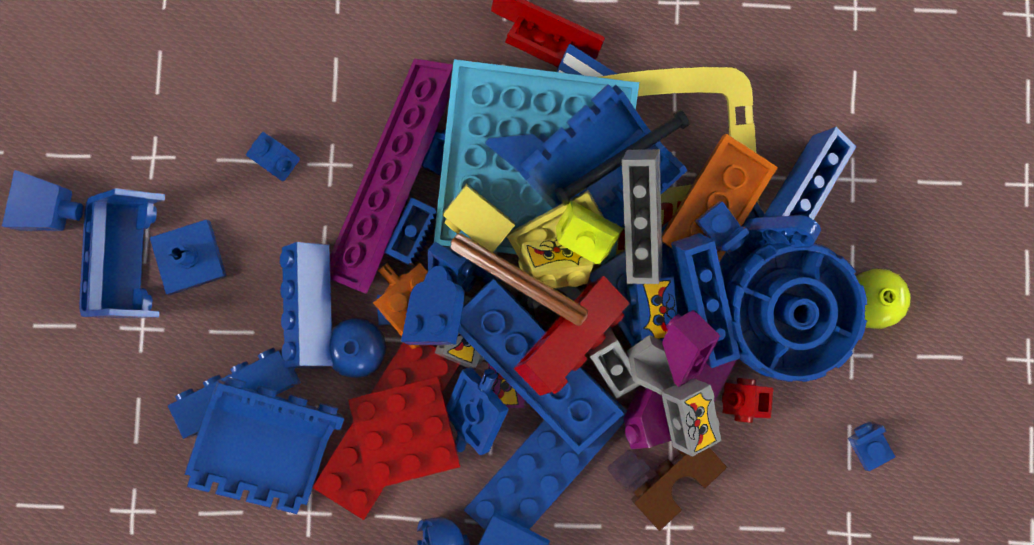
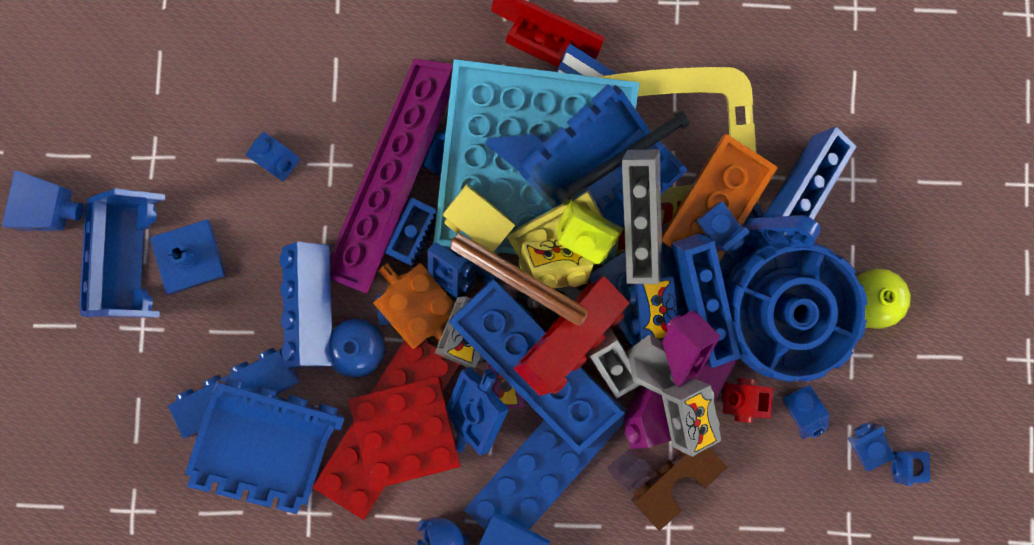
blue plate [401,266,464,345] -> none
none -> blue bracket [783,385,830,439]
none -> blue bracket [891,451,930,486]

